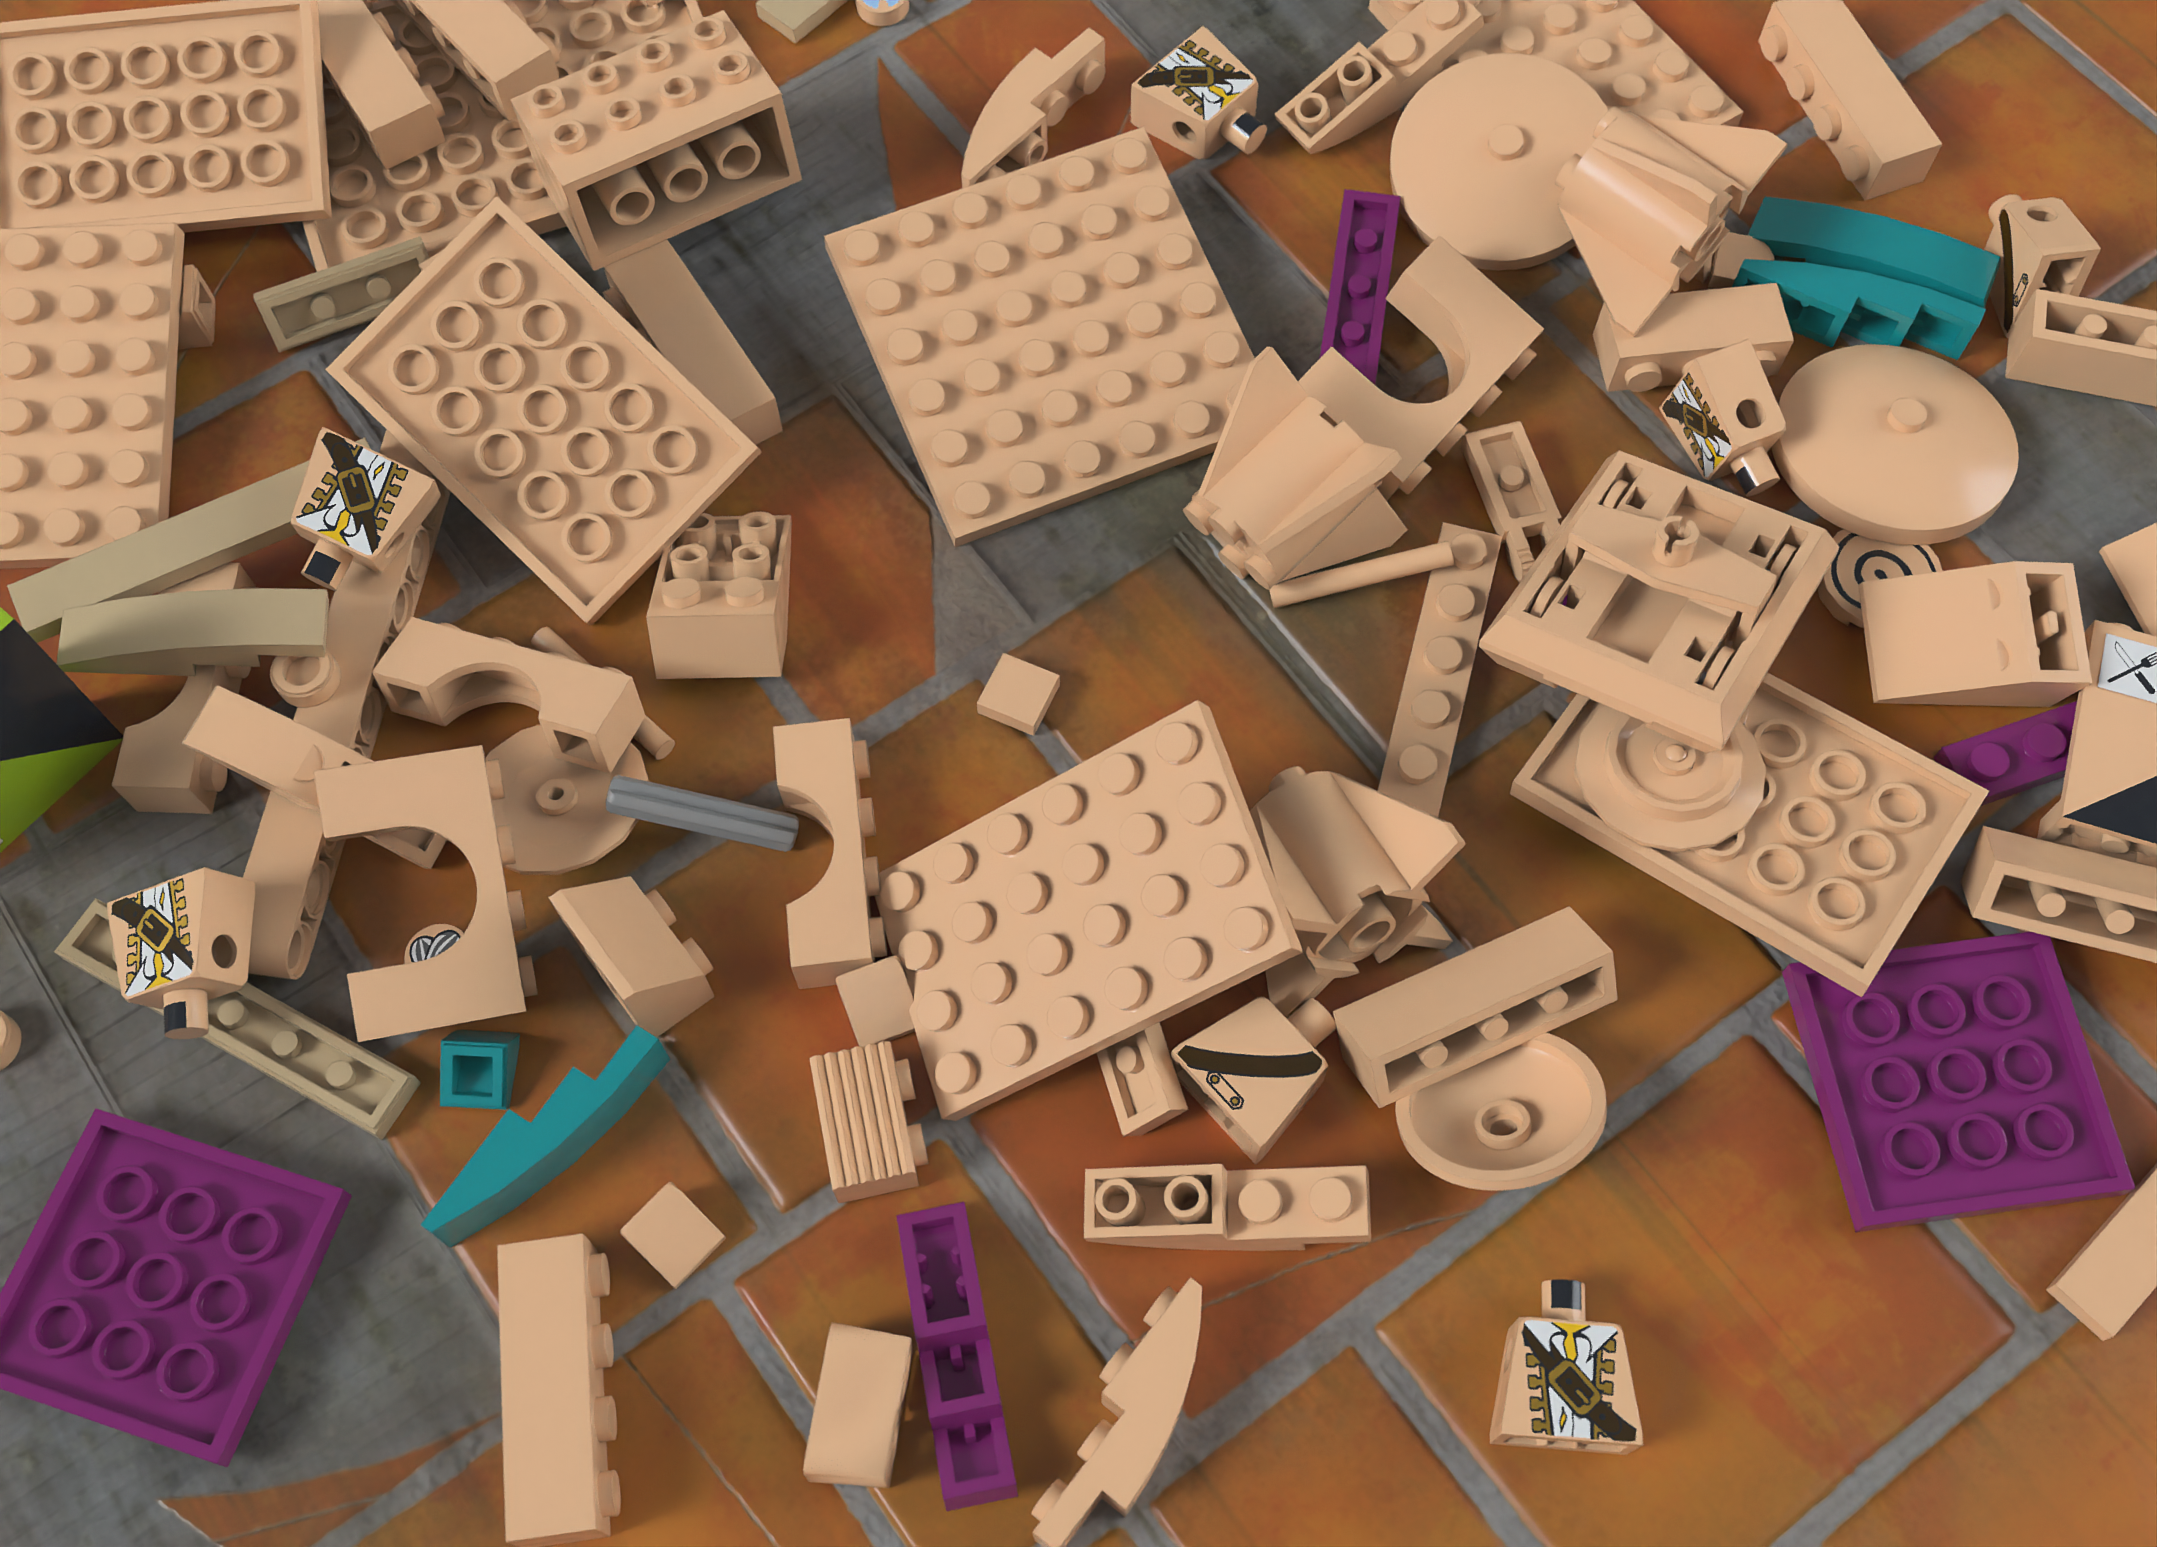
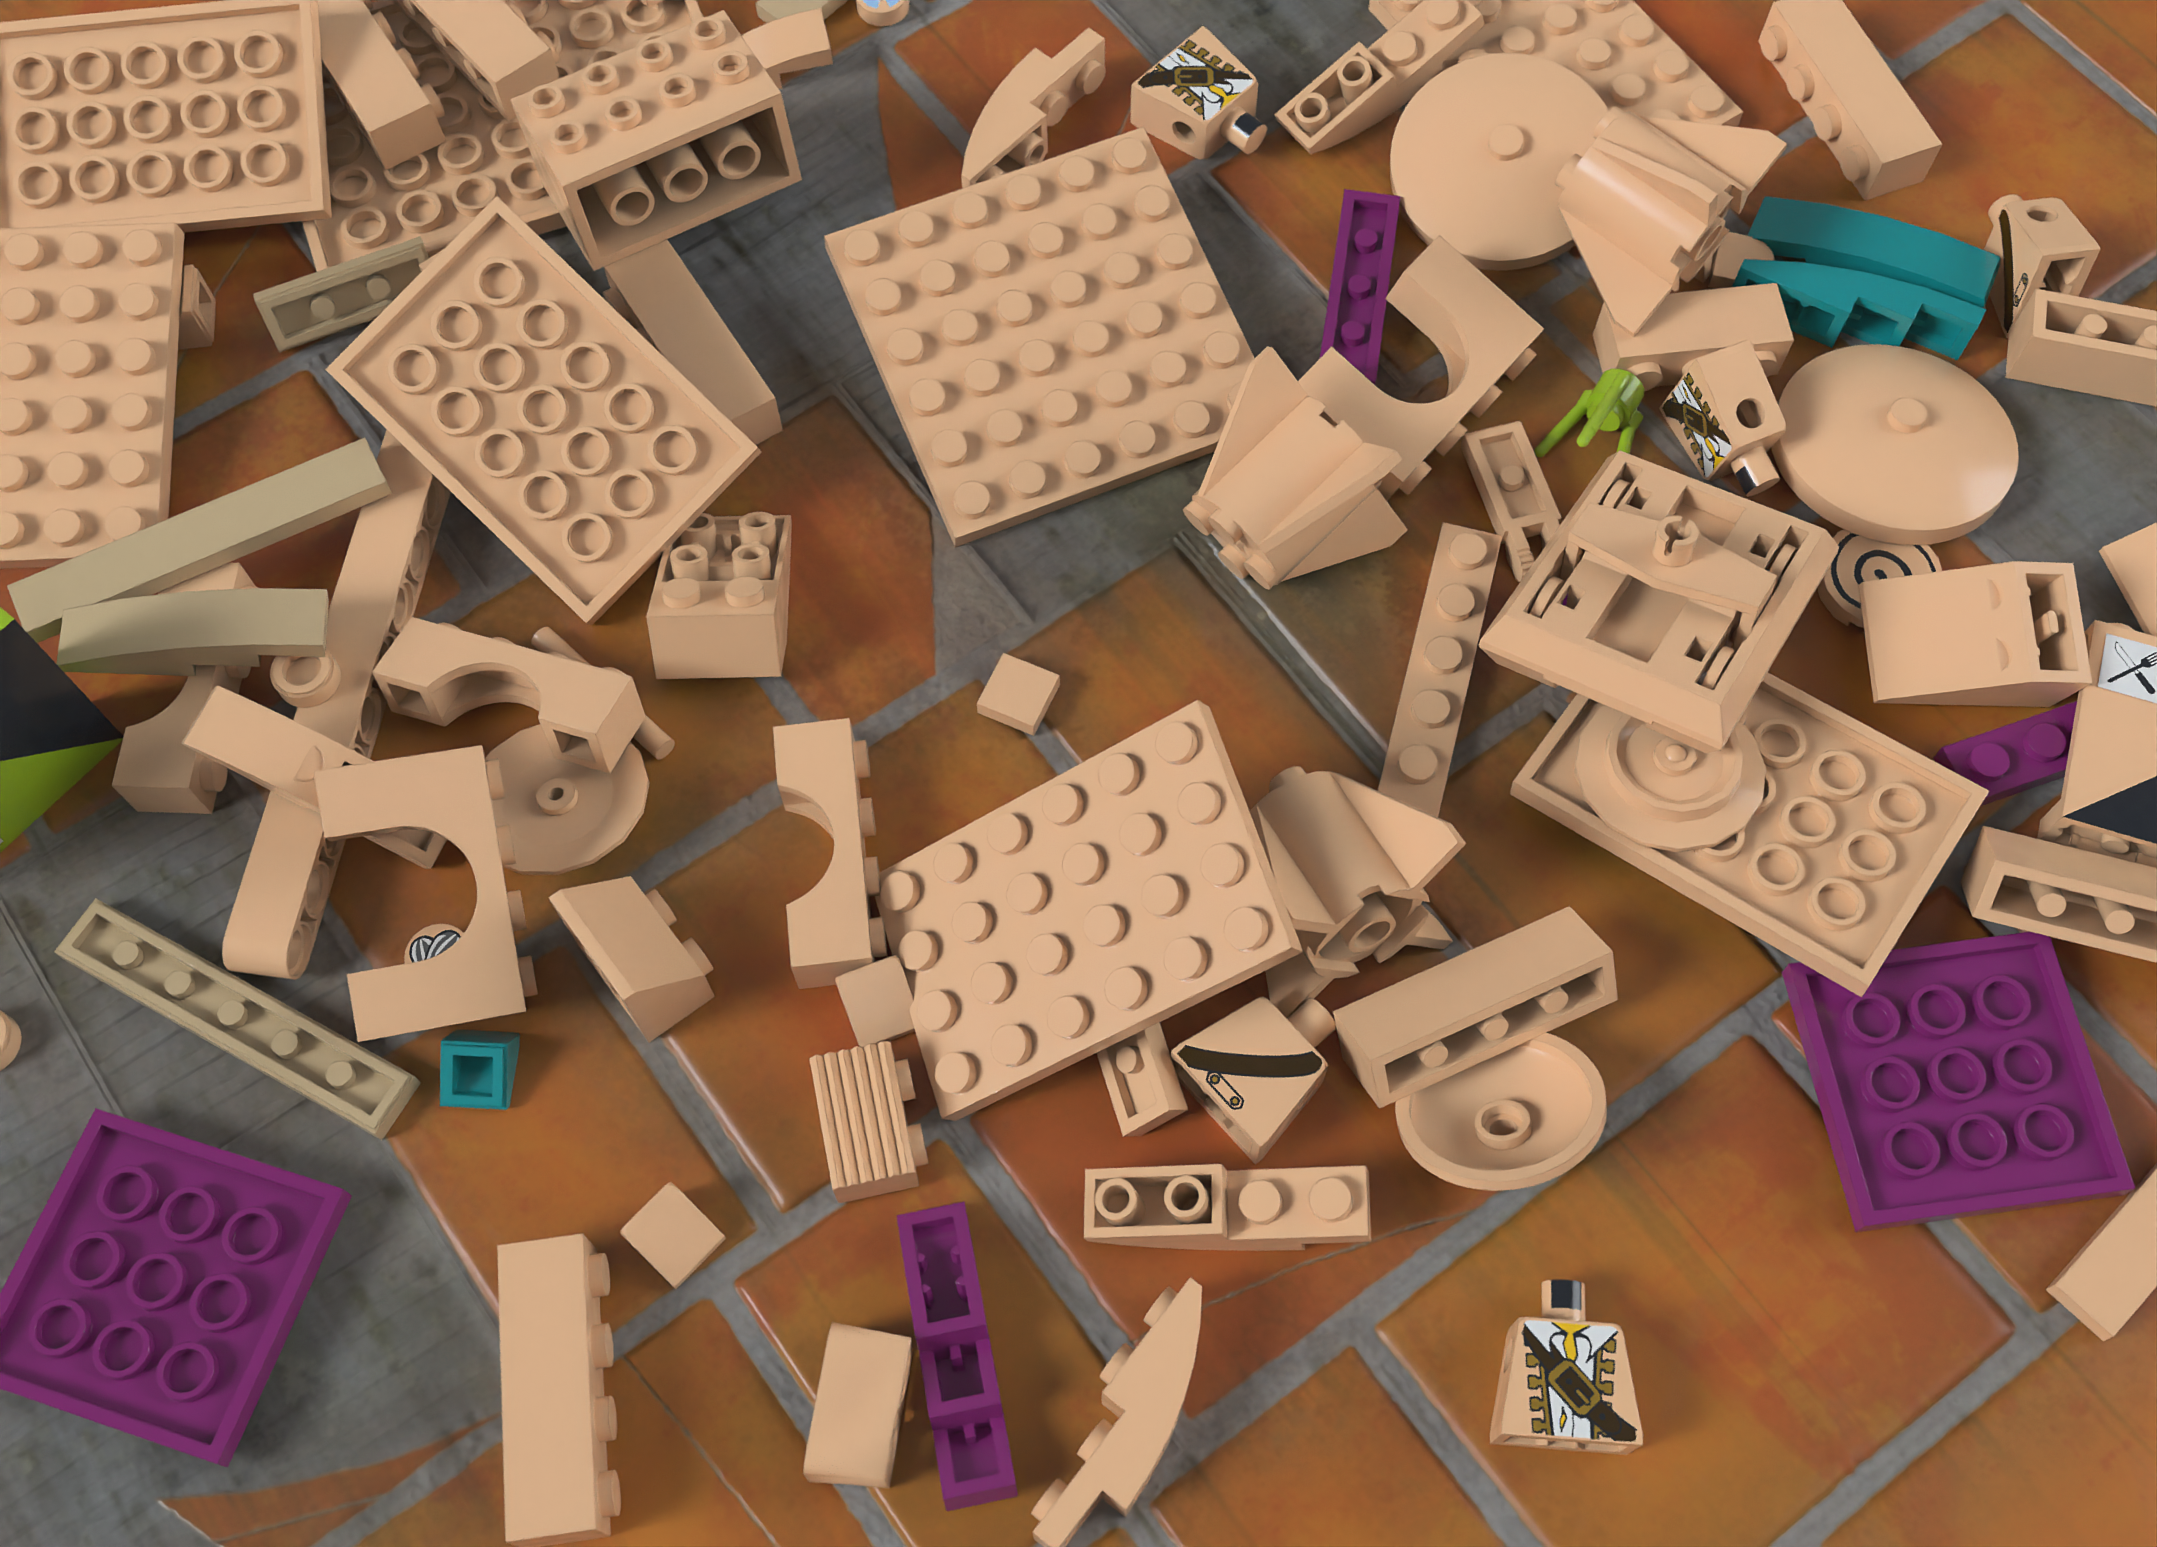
light nougat torso [107,867,255,1039] -> none
torso [291,427,441,591] -> none
teal slope [421,1025,670,1248] -> none
light grey axle [606,775,799,852] -> none
light nougat bar [1269,540,1454,608] -> none
none -> light nougat slope [741,8,833,89]
none -> lime plant [1534,369,1645,457]

